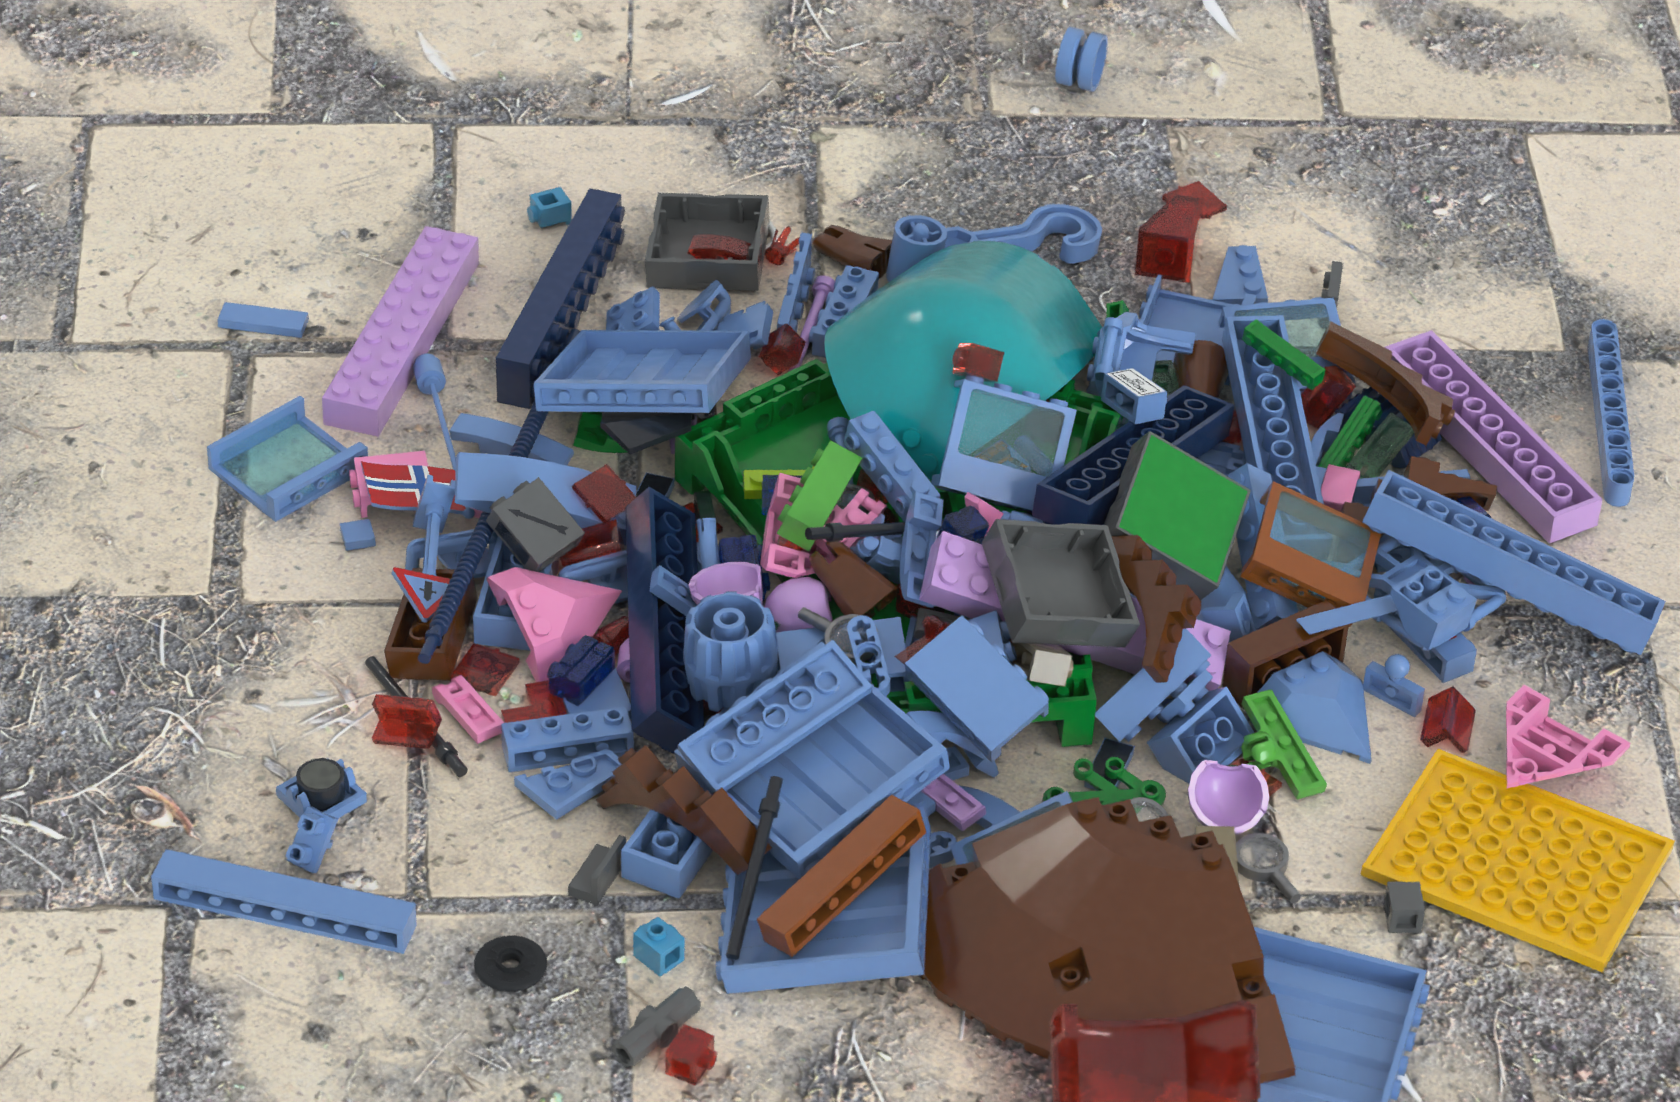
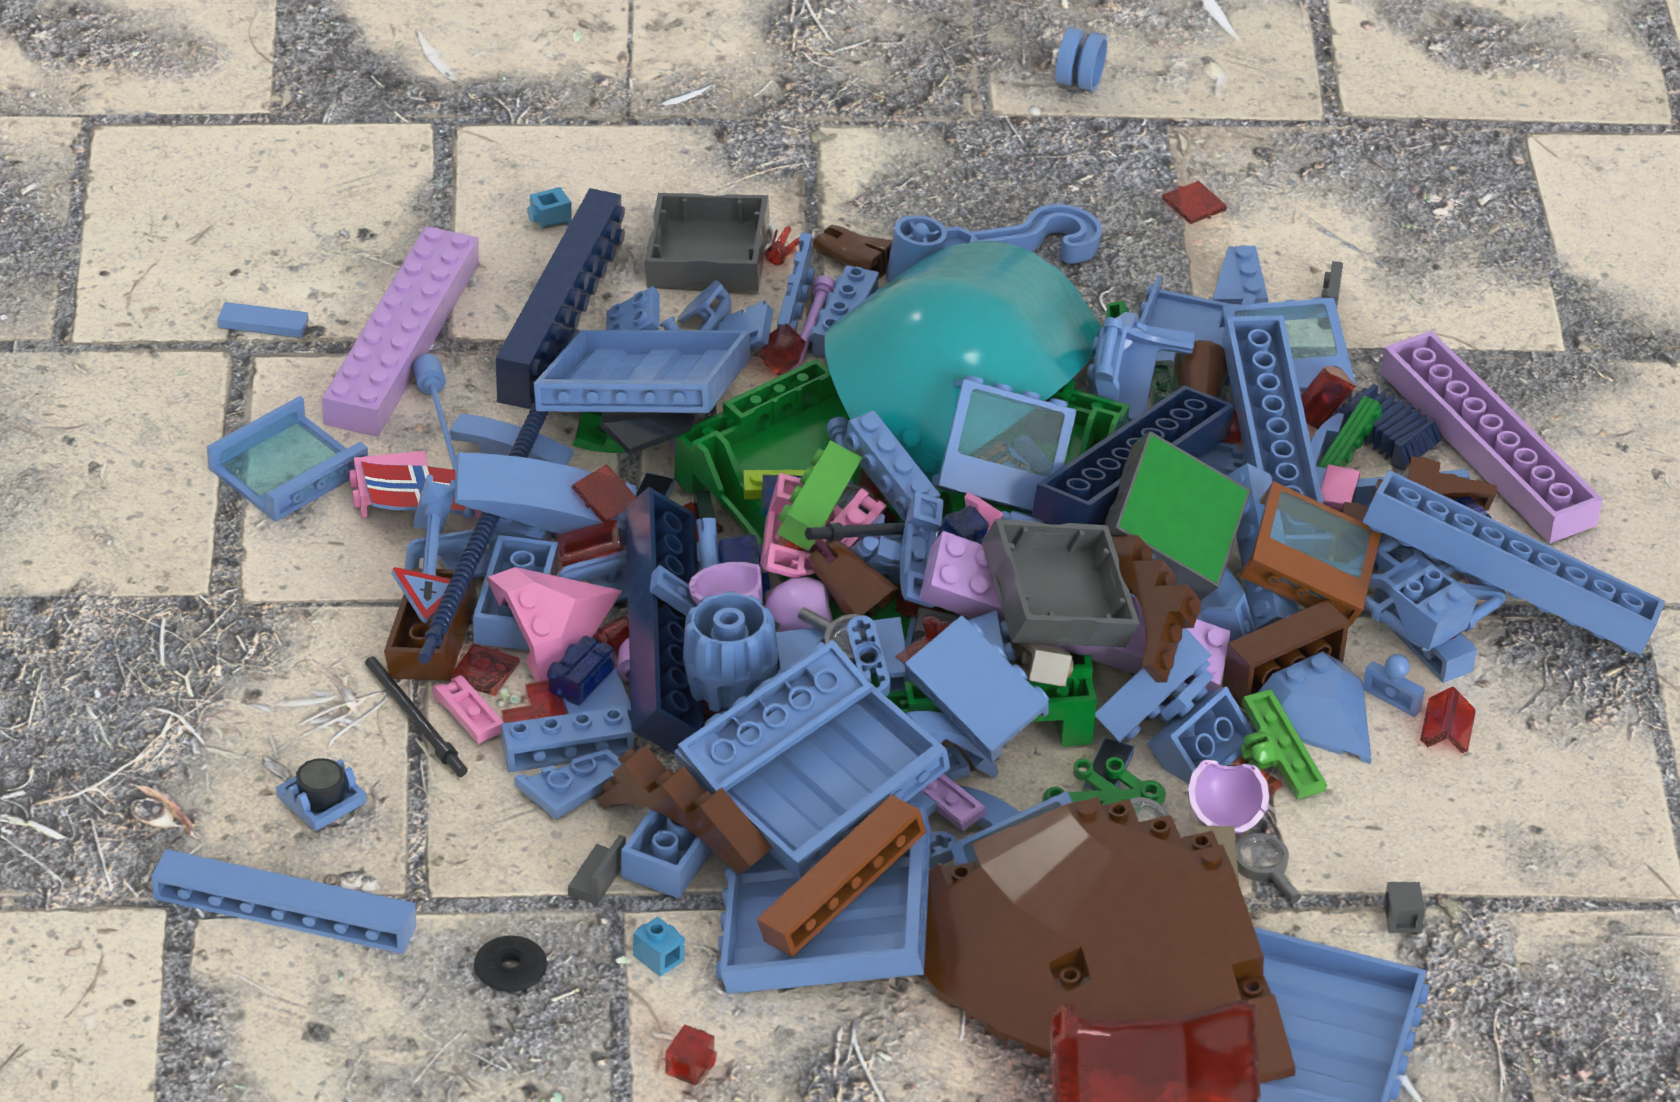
medium blue hips [285,806,338,873] -> none
medium blue tile [340,519,376,551] -> none
clear red panel [372,694,442,749] -> none
dark grey brick [486,477,585,572] -> none
dark grey piece [612,986,701,1068] -> none
clear red slope [687,234,751,260] -> none
black bar [726,776,783,960] -> none
clear red brick [952,343,1004,382] -> none
medium blue brick [1101,368,1167,424] -> none
clear red slope [1134,195,1204,283] -> none
green piece [1242,319,1326,390] -> none
medium blue sticker [1296,594,1397,634] -> none
reddish brown arch [1316,321,1455,445] -> none
clear green plate [1345,412,1414,479] -> none
yellow plate [1361,749,1675,973] -> none
bright pink wedge [1506,685,1630,788] -> none
medium blue beam [1587,319,1635,507] -> none

